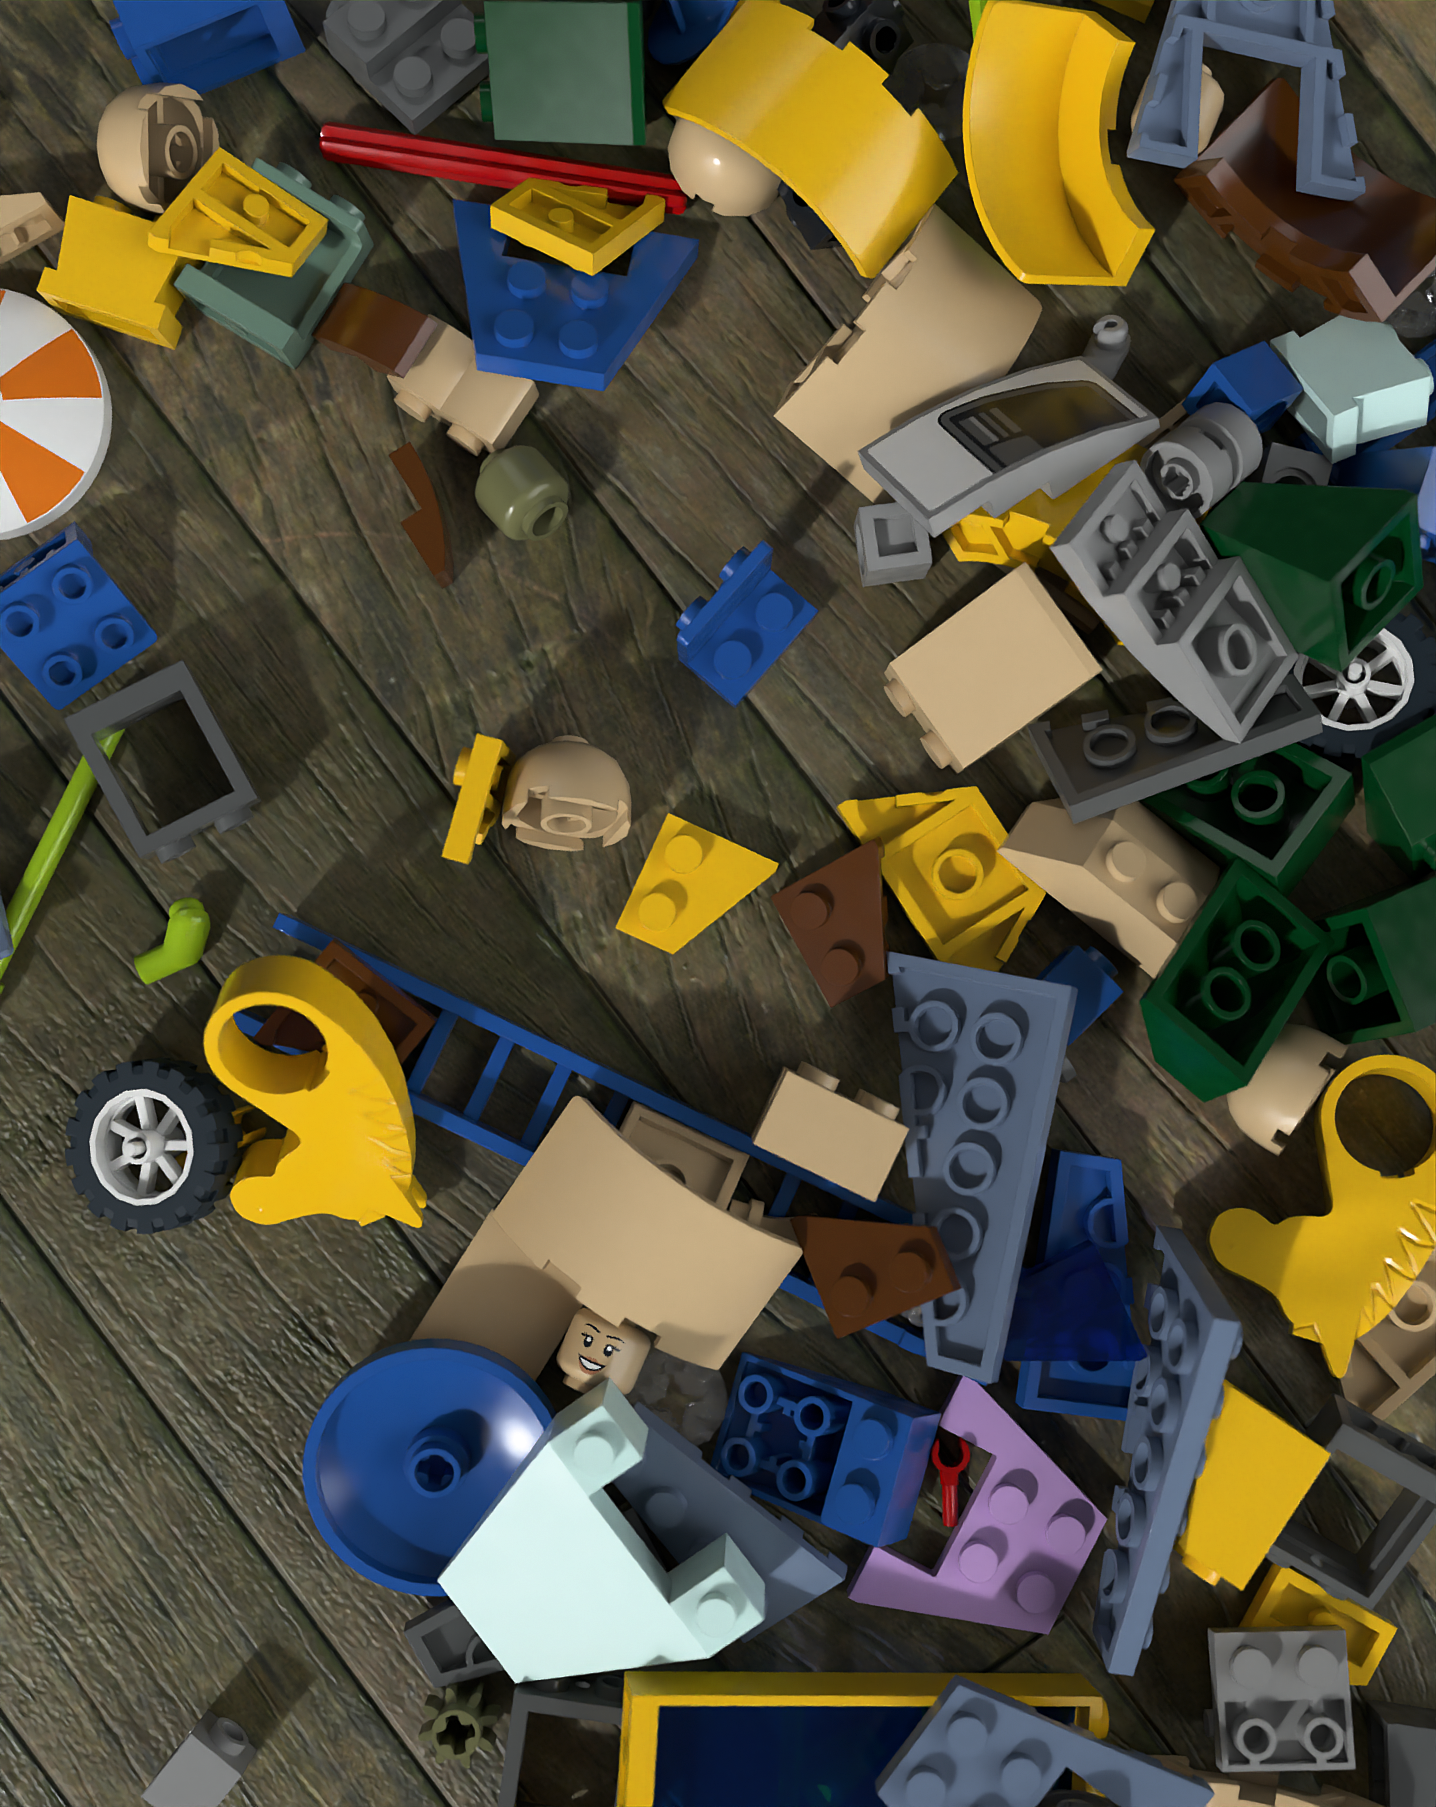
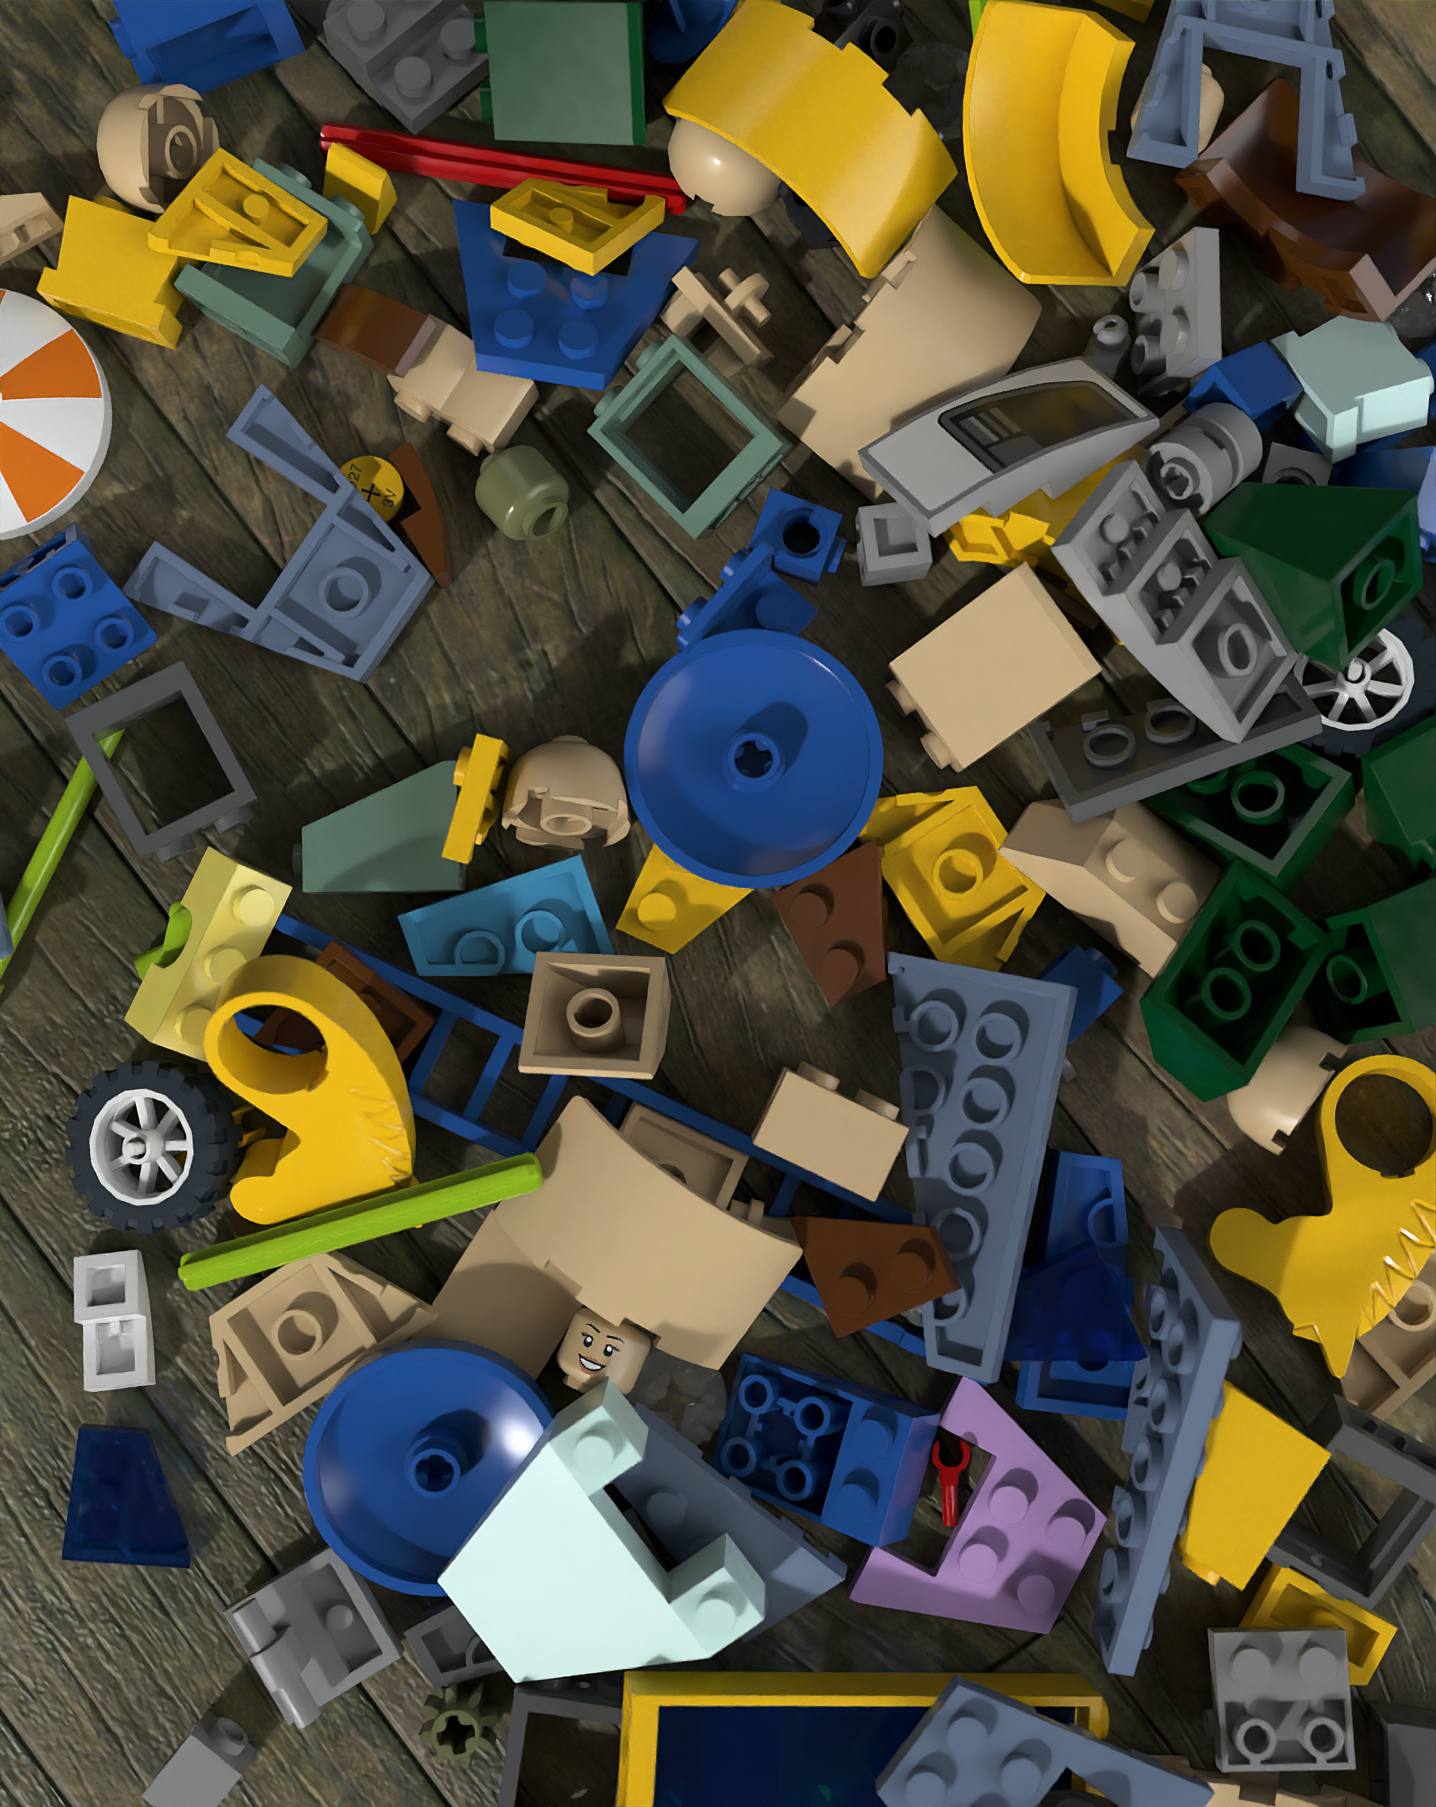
none -> clear blue wing [61,1423,193,1569]
none -> white slope [74,1249,156,1392]
none -> sand blue wing [122,384,436,684]
none -> light yellow arch [124,846,293,1063]
none -> lime axle [178,1152,543,1291]
none -> tan wing [209,1250,439,1457]
none -> light grey plate [223,1545,405,1729]
none -> sand green slope [292,760,466,895]
none -> yellow slope [322,142,398,235]
none -> yellow piece [340,456,406,525]
none -> dark azure wing [398,852,615,976]
none -> tan slope [518,951,671,1079]
none -> sand green window [587,333,794,539]
none -> blue dish [624,629,884,889]
none -> tan hips [659,266,775,382]
none -> blue brick [748,488,849,587]
none -> light grey plate [1129,227,1222,397]

